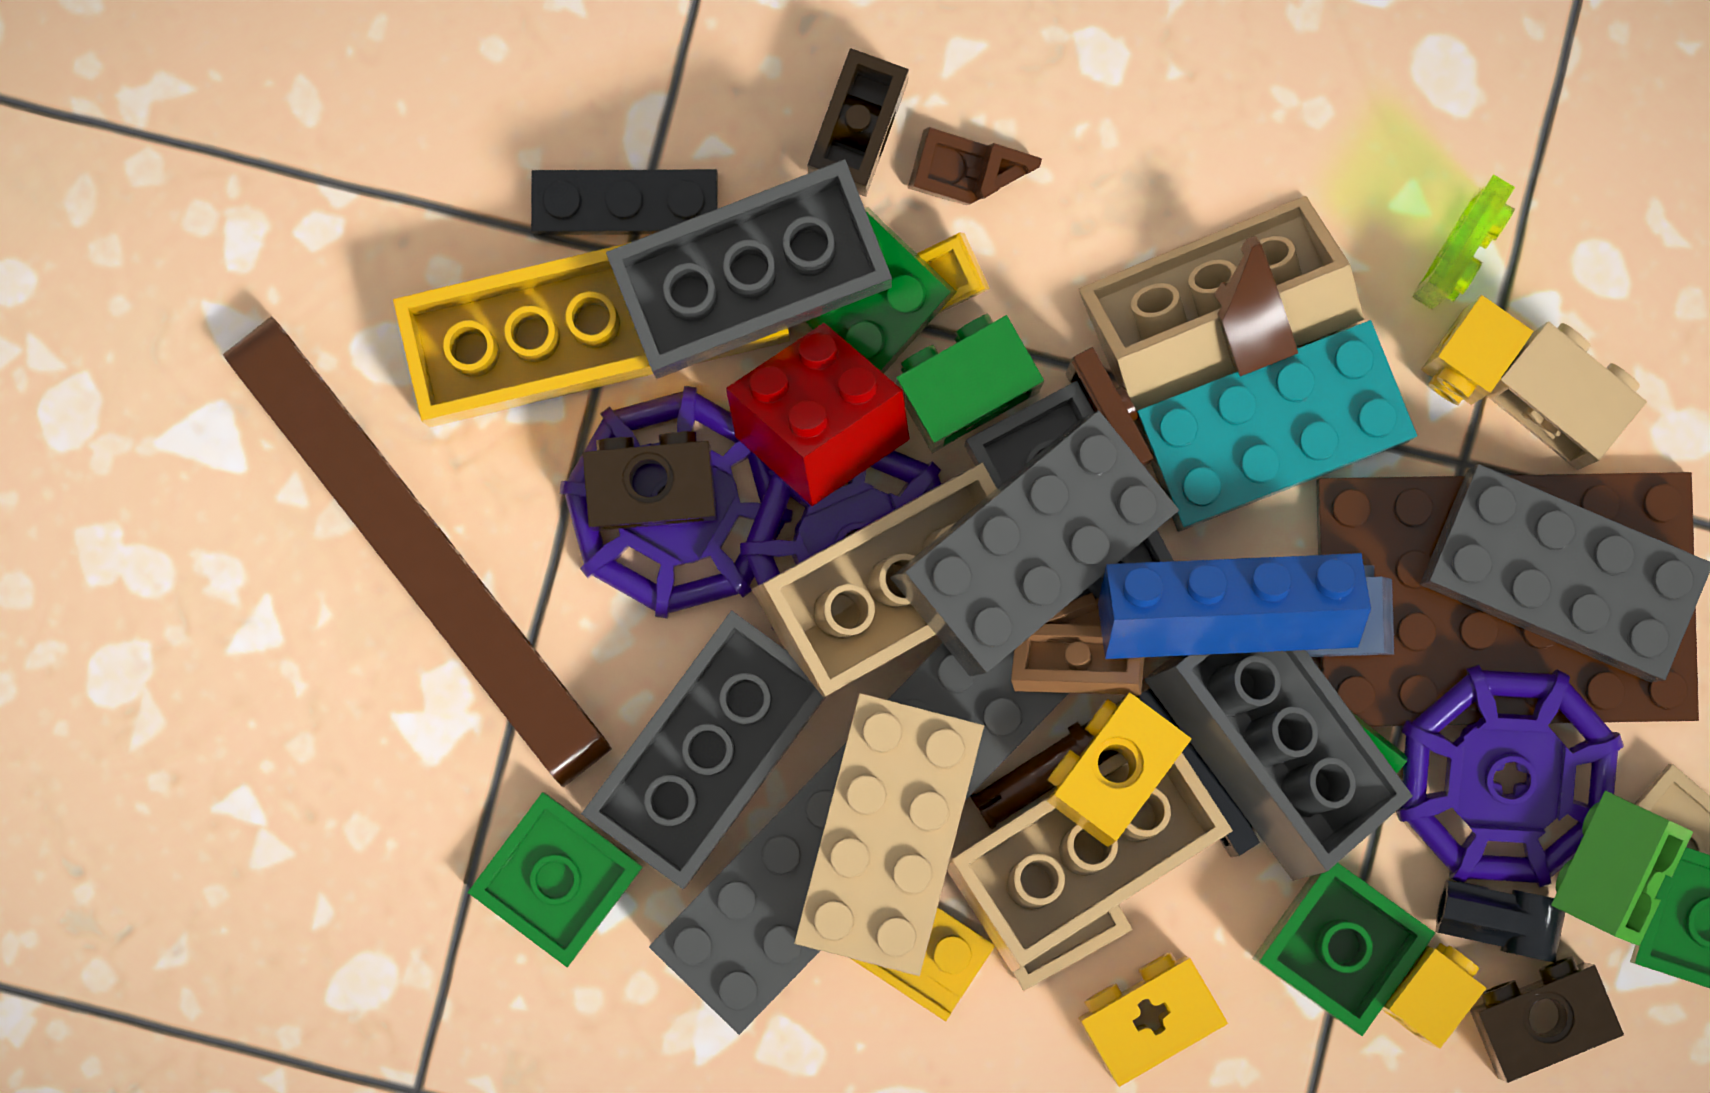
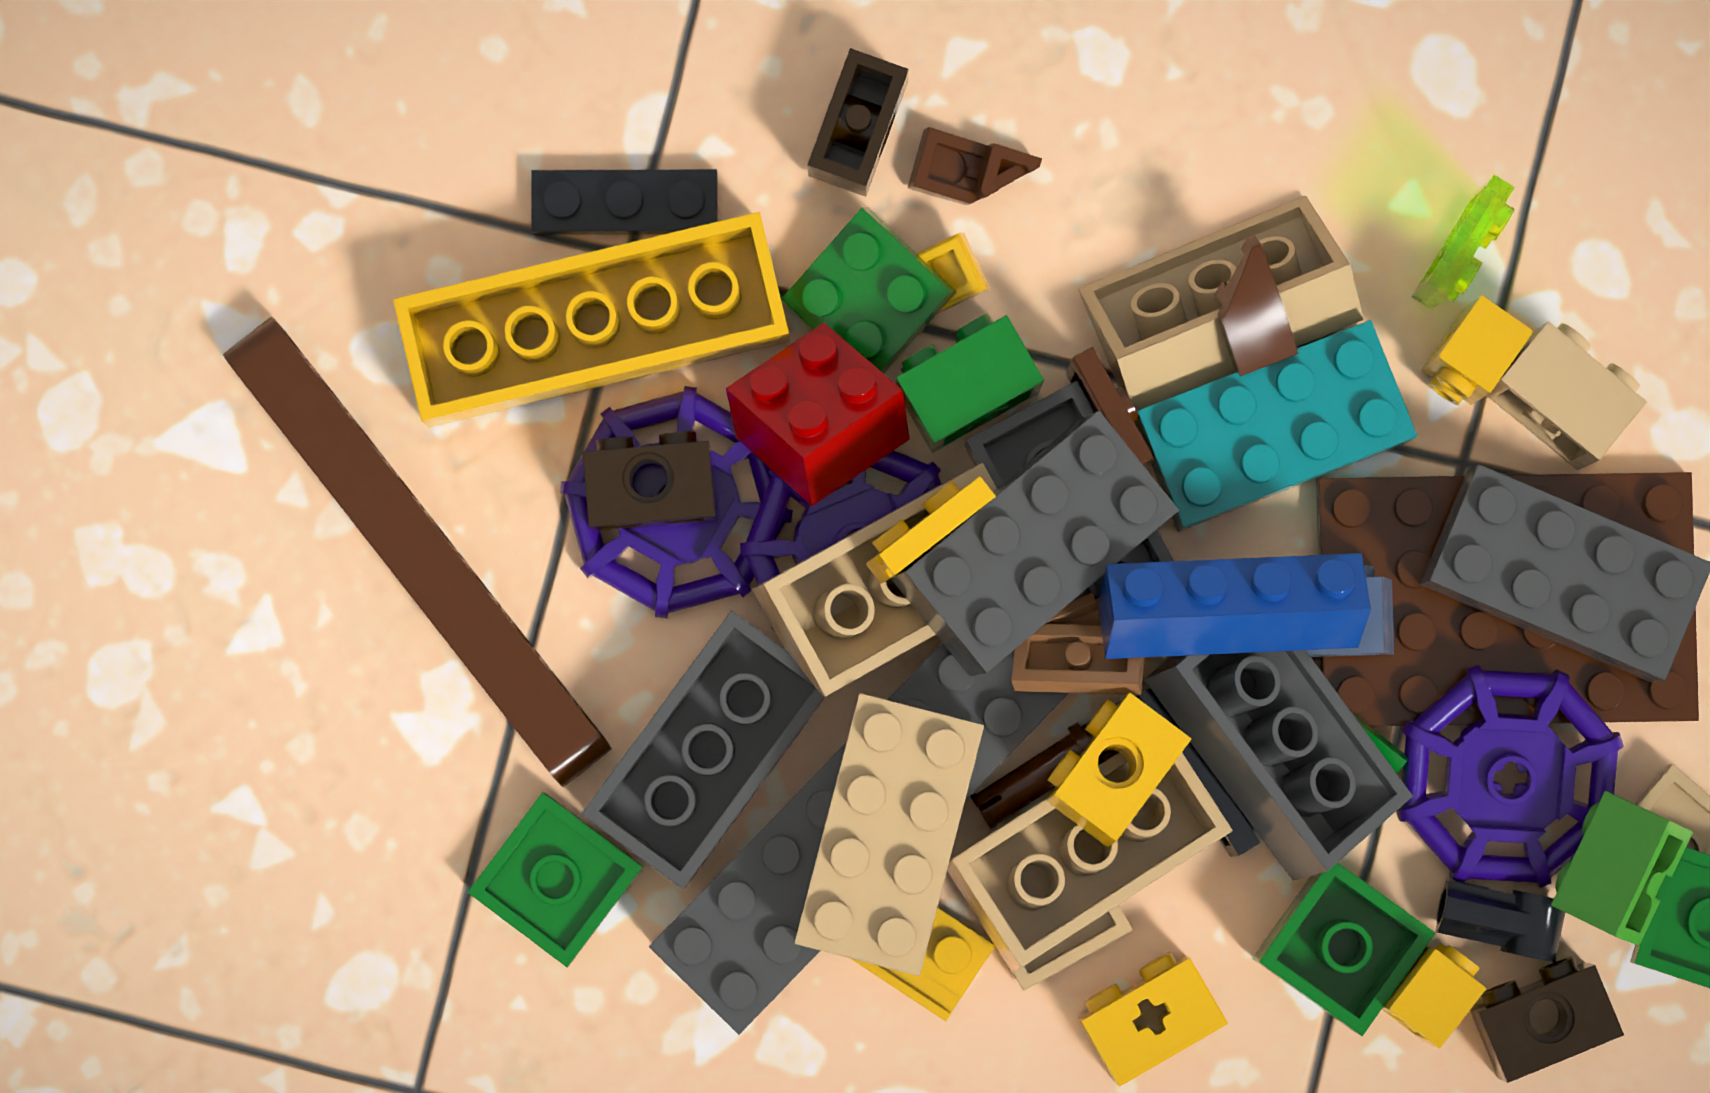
dark grey brick [606,159,892,379] -> none
none -> yellow plate [866,476,996,584]

